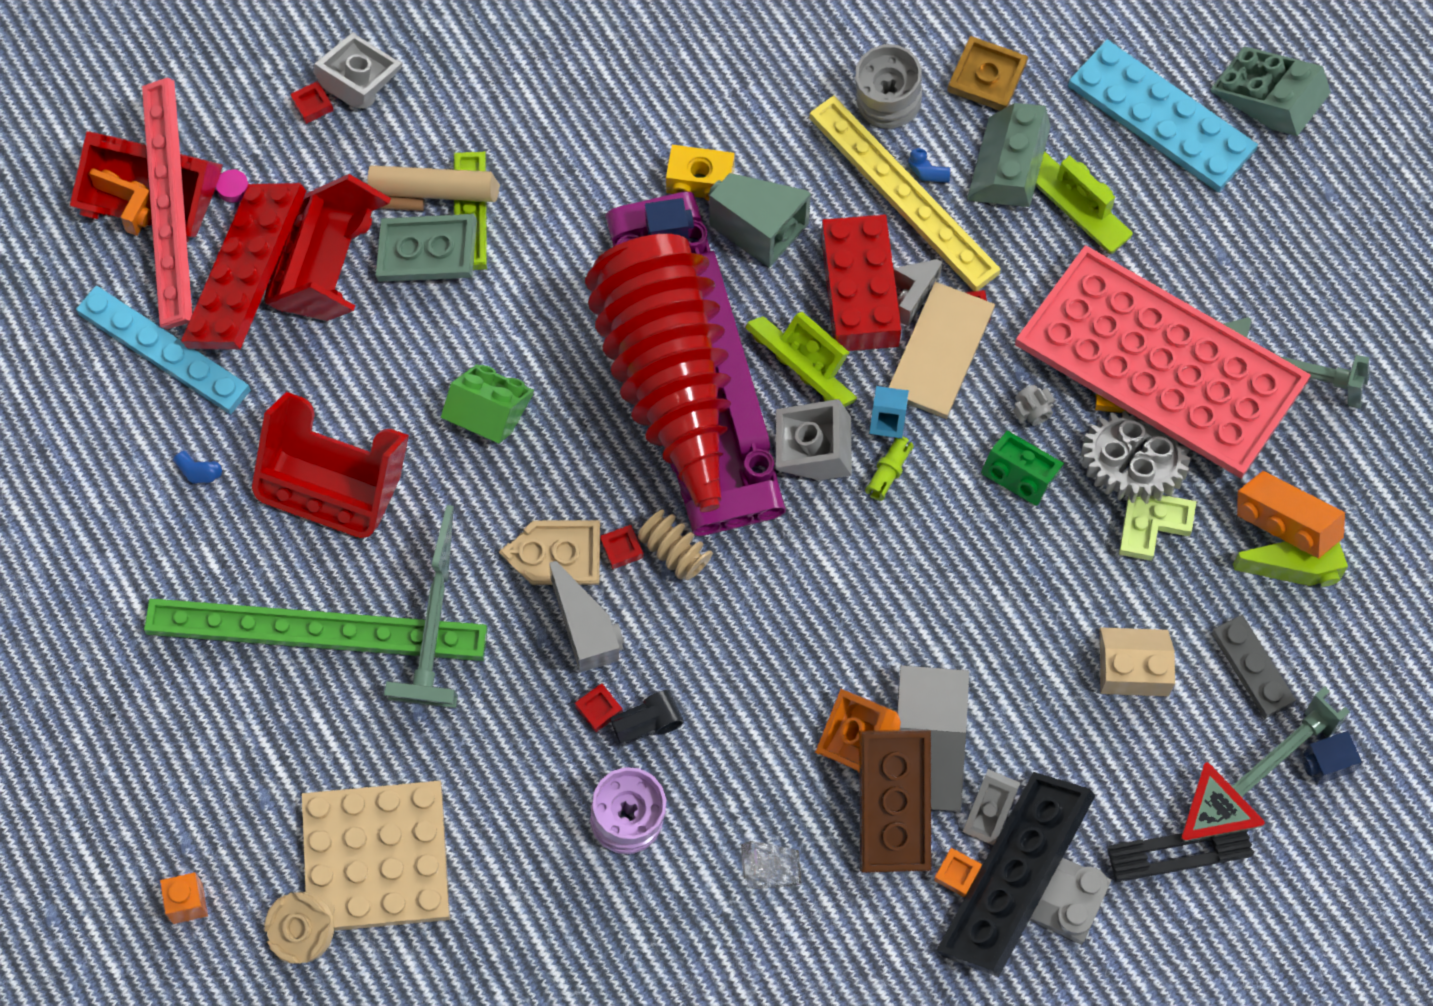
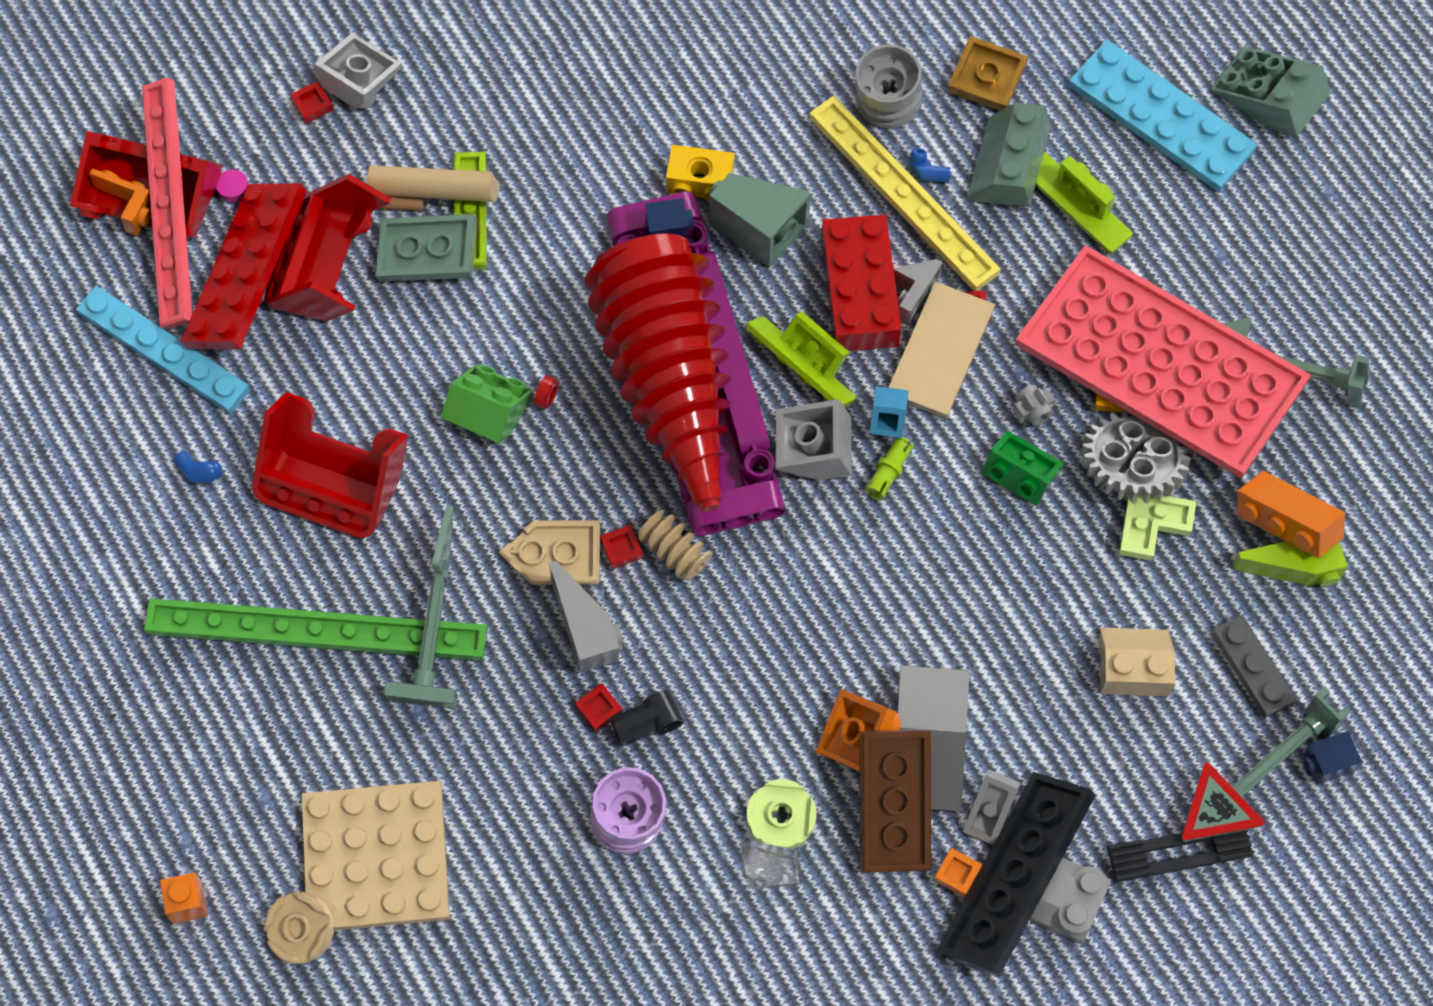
none -> red tile [534,375,559,410]
none -> yellowish green plate [747,779,817,851]

